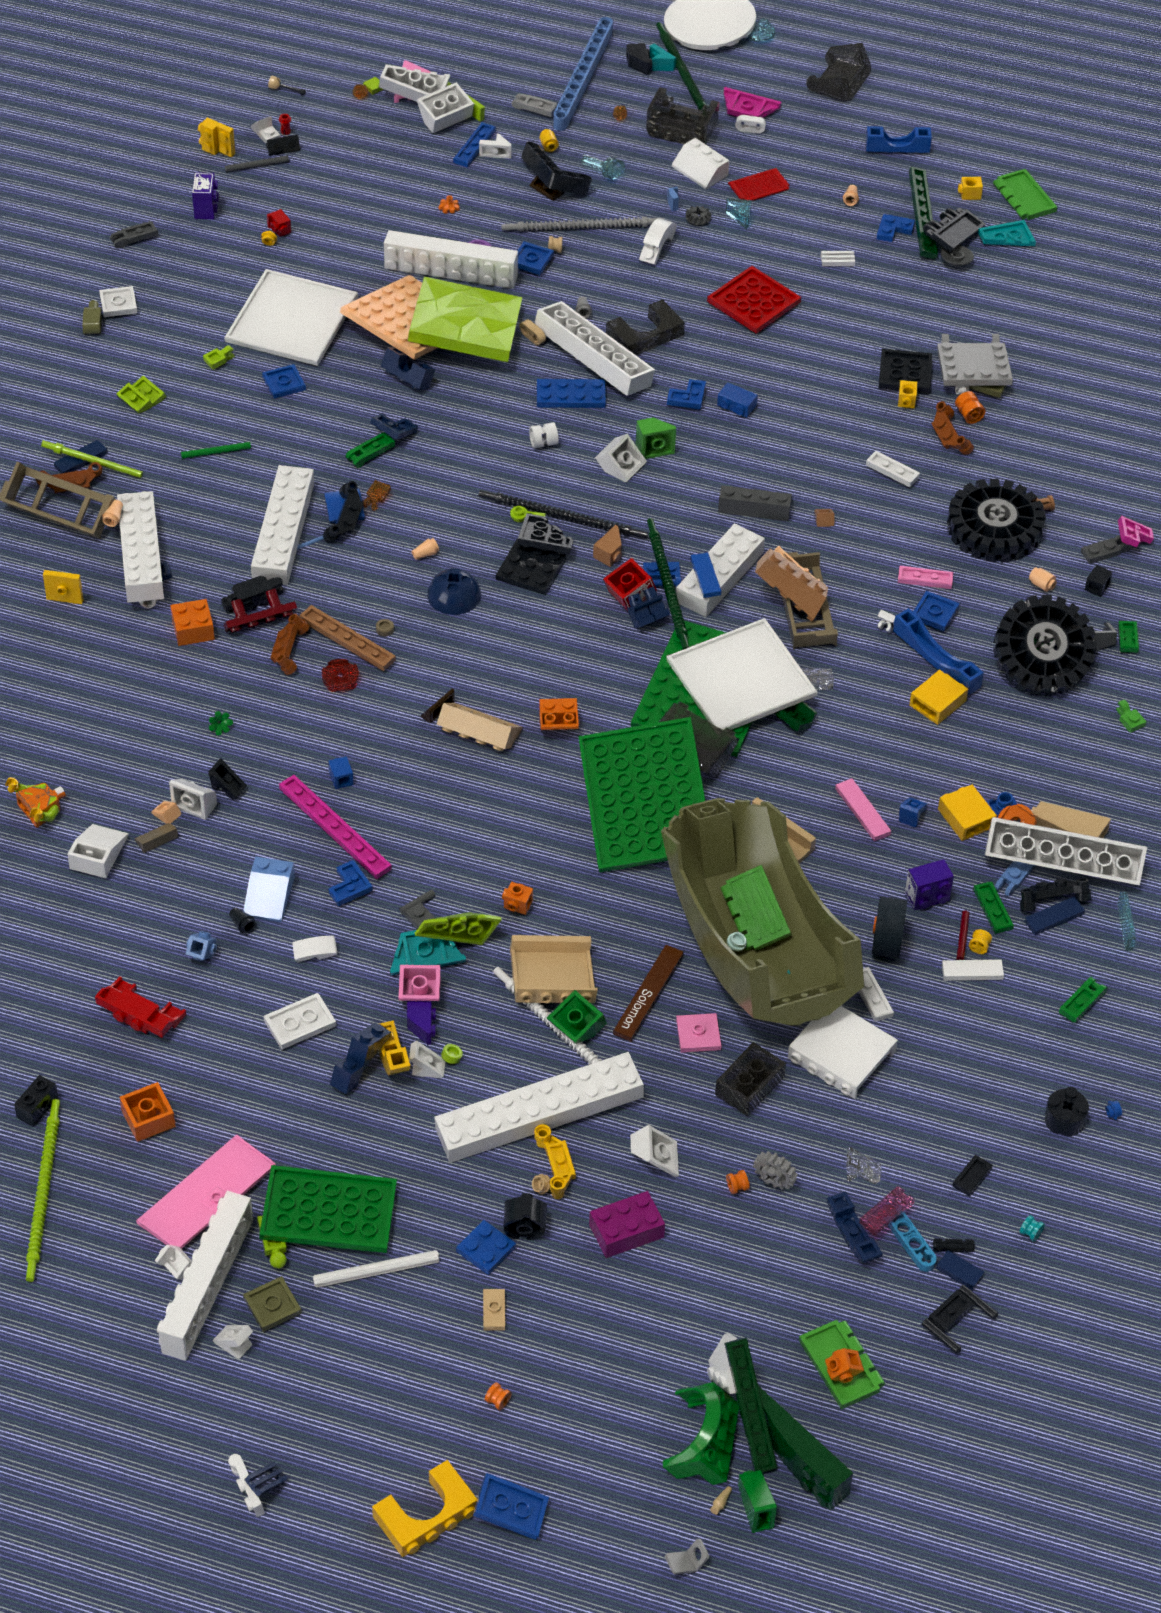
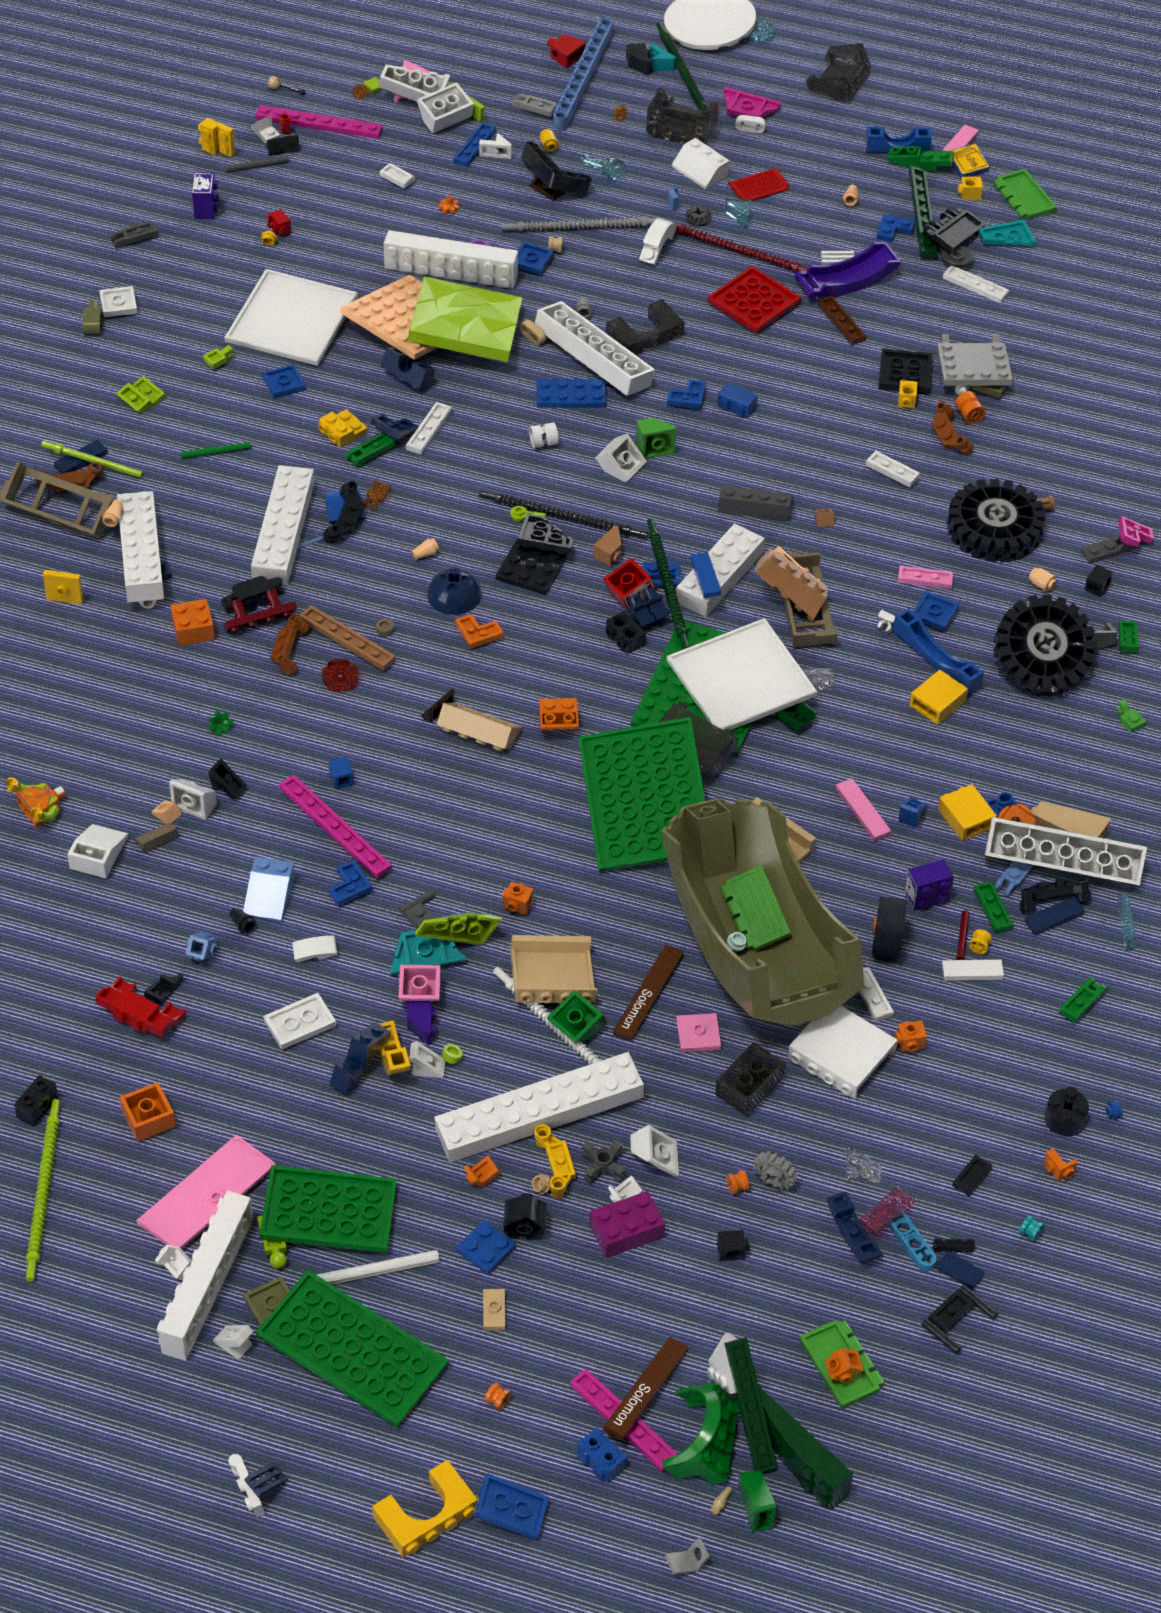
none -> black slope [144,973,184,1005]
none -> dark pink plate [255,105,382,139]
none -> green plate [256,1270,449,1428]
none -> yellow plate [318,409,368,448]
none -> white plate [380,163,415,189]
none -> white tile [406,402,452,455]
none -> orange plate [455,614,504,649]
none -> orange bracket [464,1155,501,1188]
none -> red torso [547,34,586,69]
none -> dark pink plate [570,1368,677,1472]
none -> blue brick [577,1427,628,1483]
none -> dark grey pin [582,1140,626,1183]
none -> reddish brown tile [603,1337,688,1441]
none -> black brick [605,611,646,655]
none -> white bracket [608,1175,644,1202]
none -> dark red hose [676,224,808,272]
none -> black brick [717,1230,749,1261]
none -> dark purple windscreen [794,242,901,299]
none -> reddish brown tile [818,296,867,346]
none -> green slope [887,146,954,172]
none -> orange brick [894,1021,927,1052]
none -> bright pink tile [943,125,979,151]
none -> white tile [943,265,1009,303]
none -> yellow tile [949,143,990,178]
none -> orange bracket [1044,1148,1078,1181]

